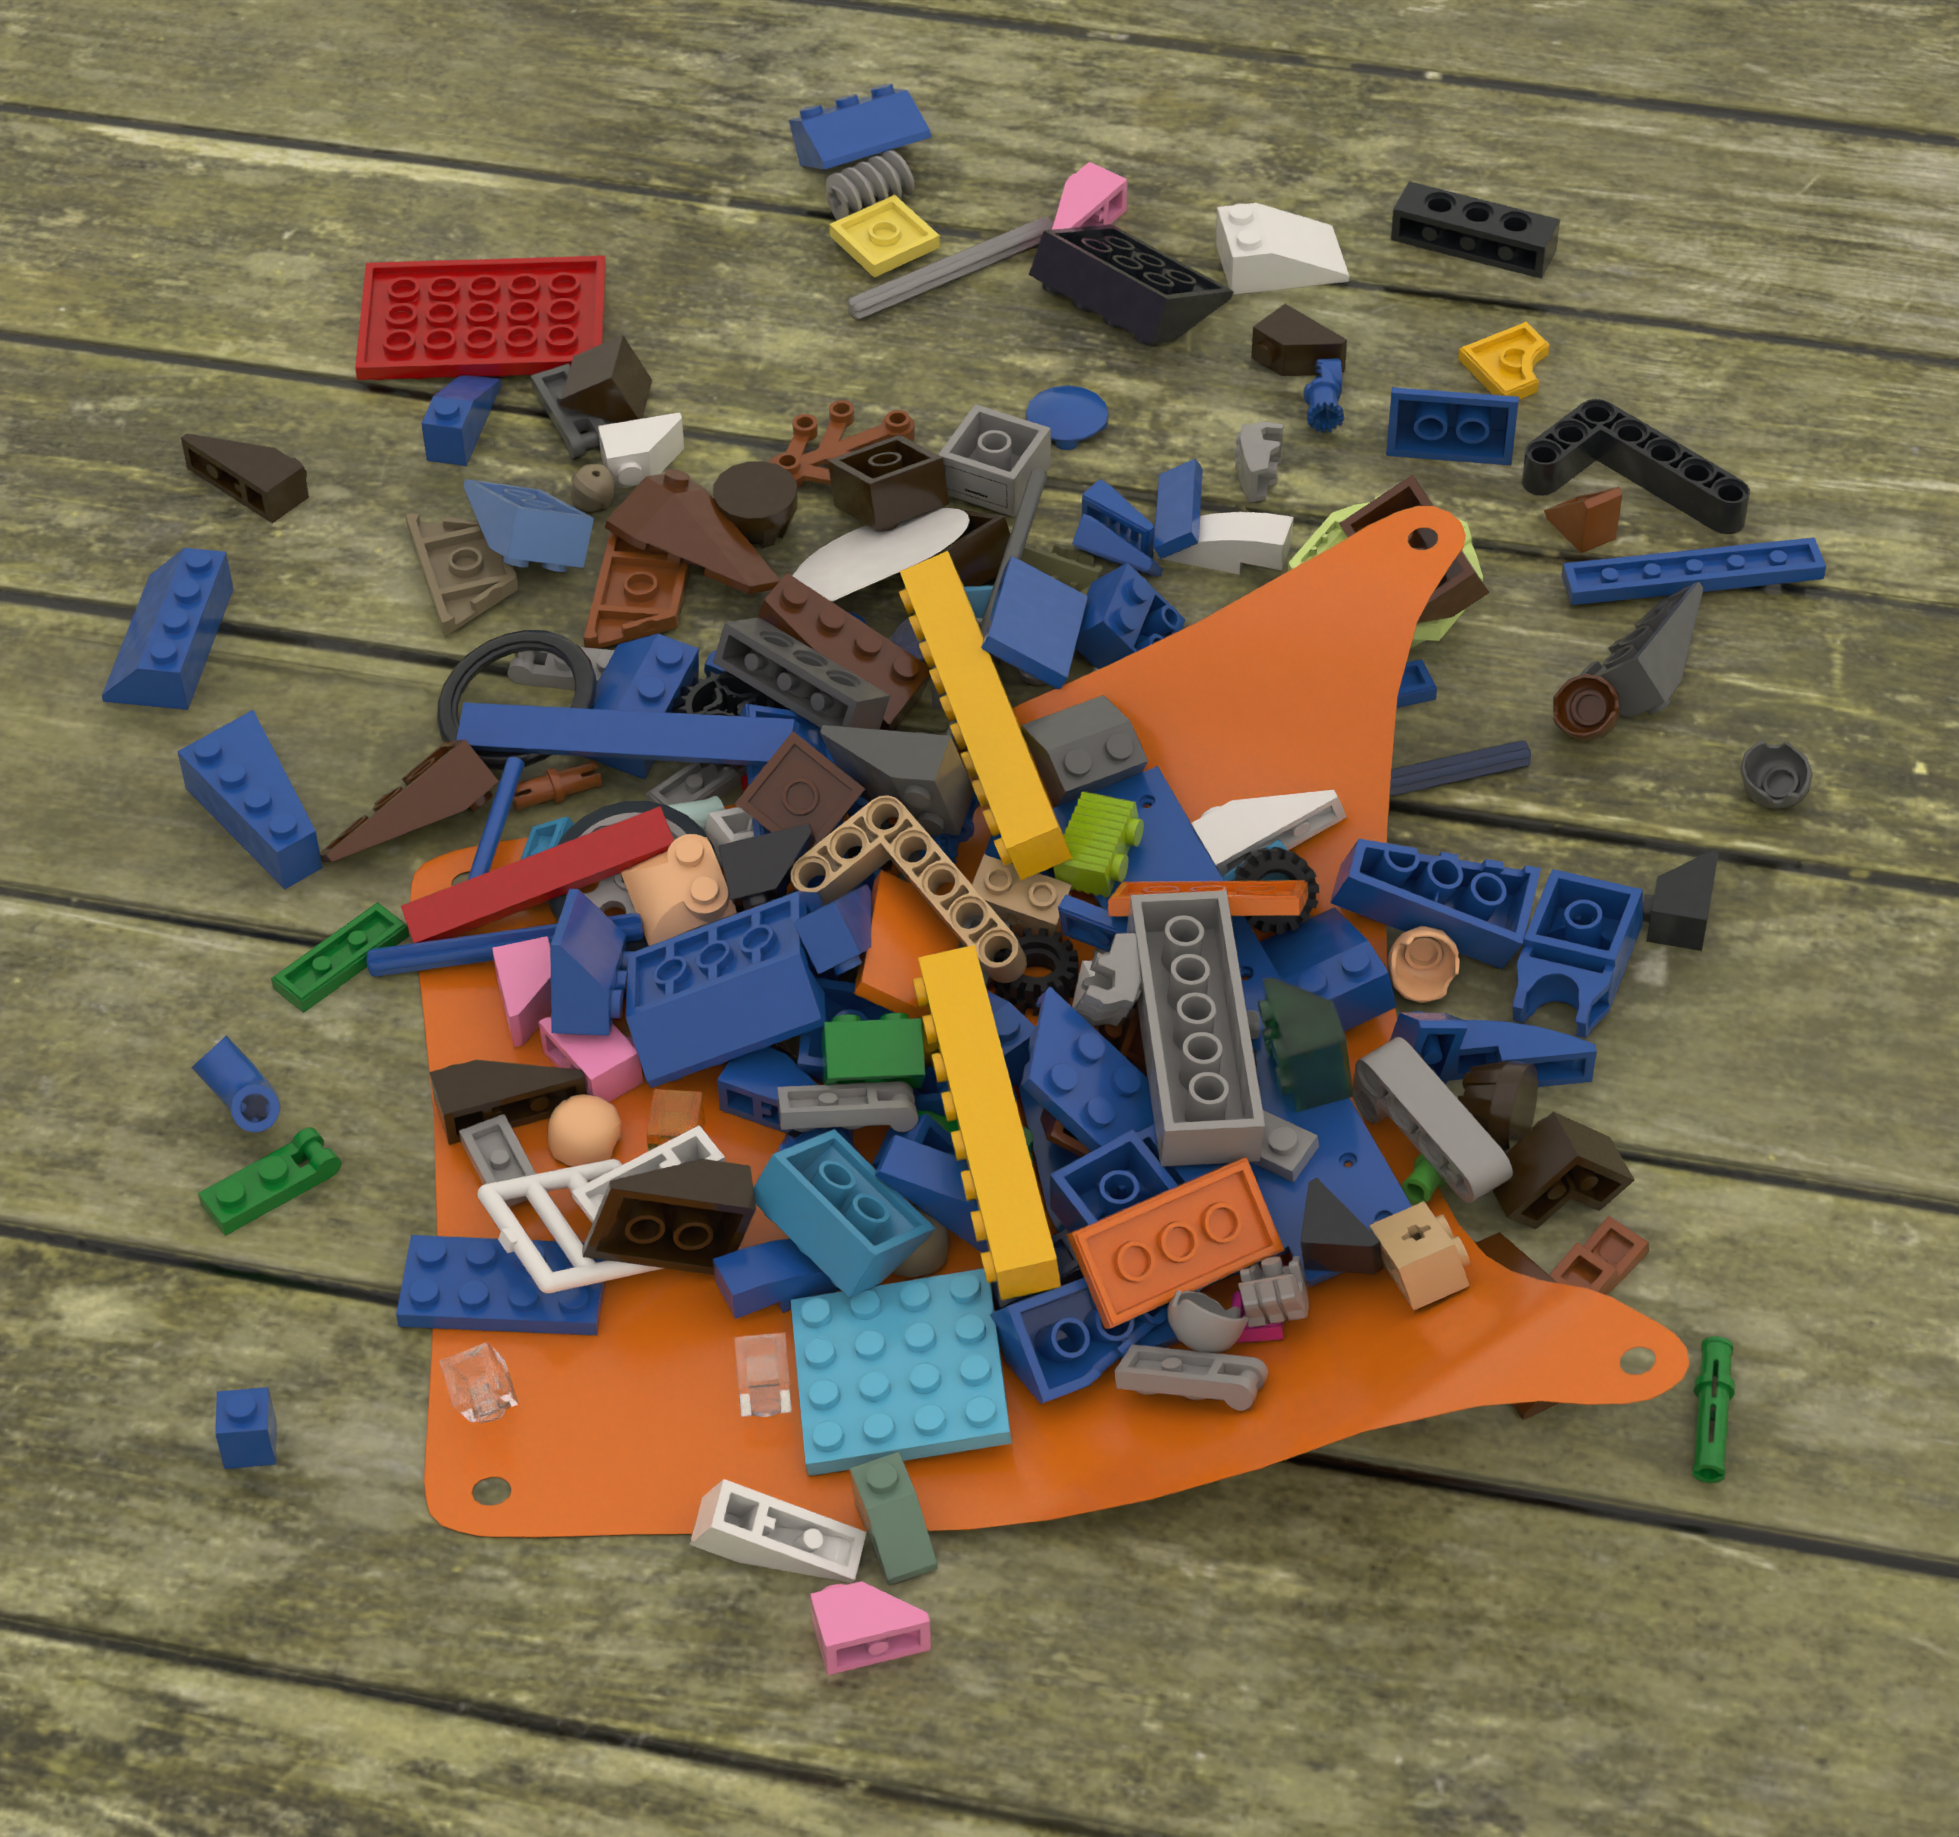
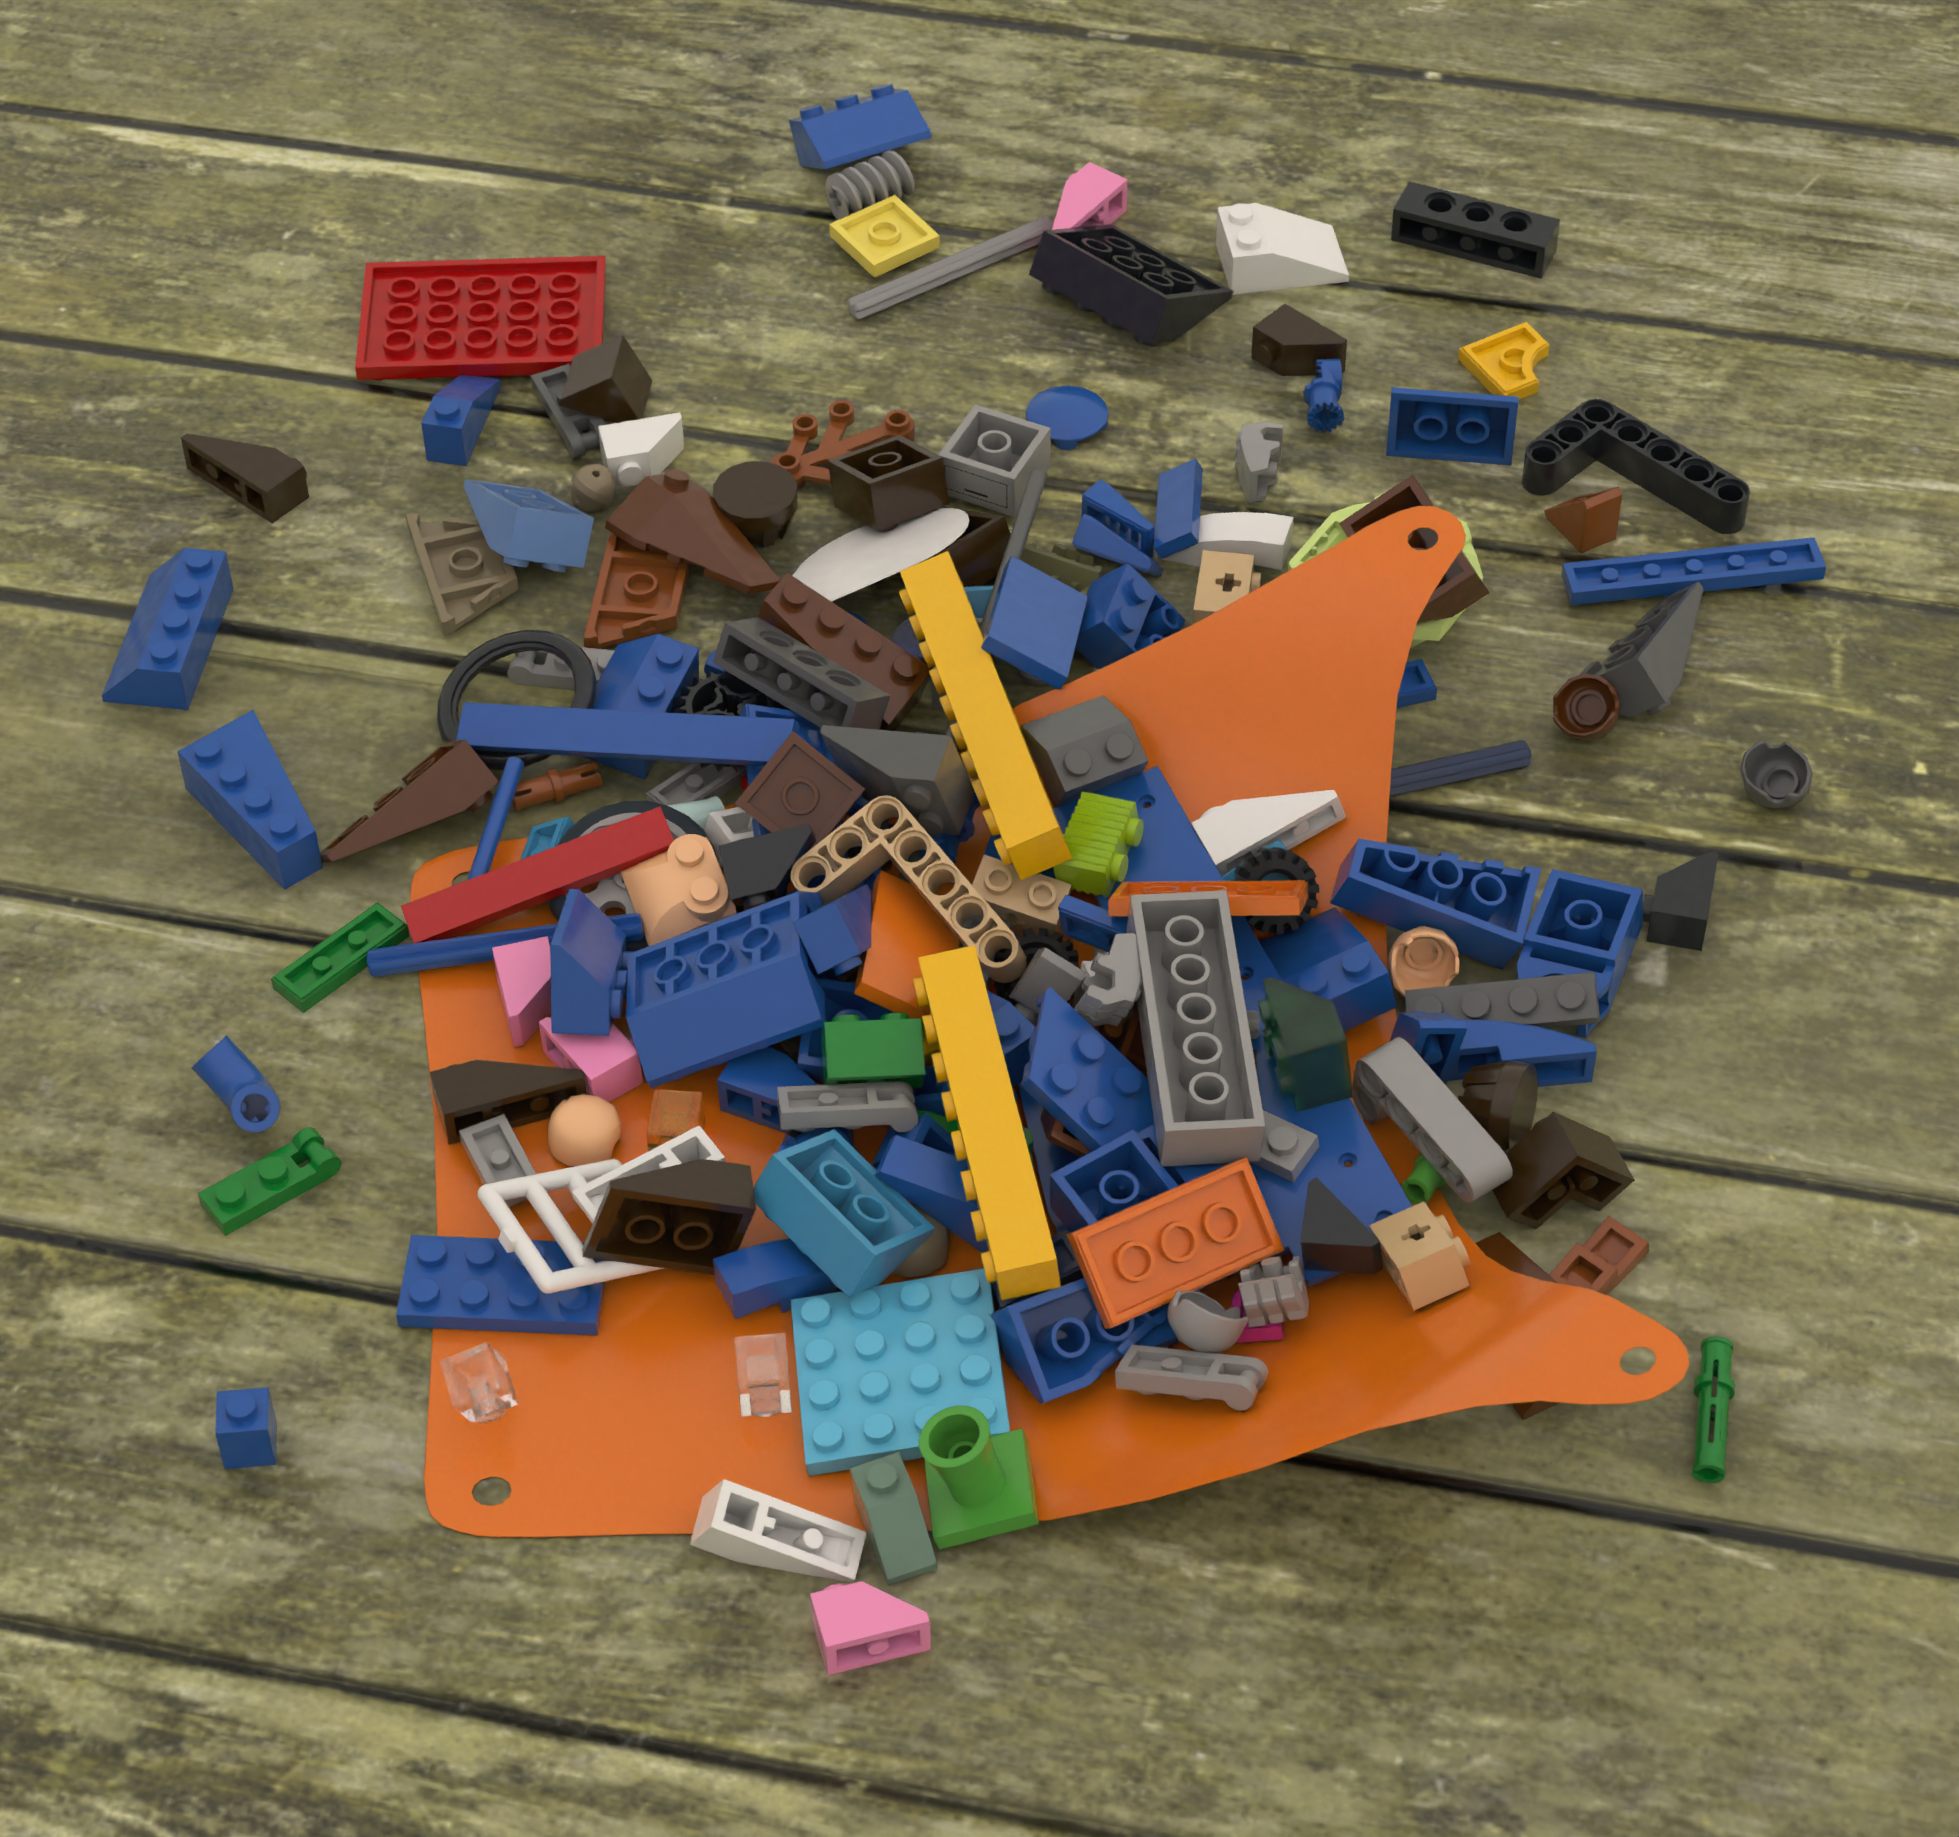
none -> bright green plant [919,1405,1039,1550]
none -> light grey slope [1009,948,1087,1025]
none -> tan brick [1193,550,1261,624]
none -> dark grey plate [1405,972,1600,1028]

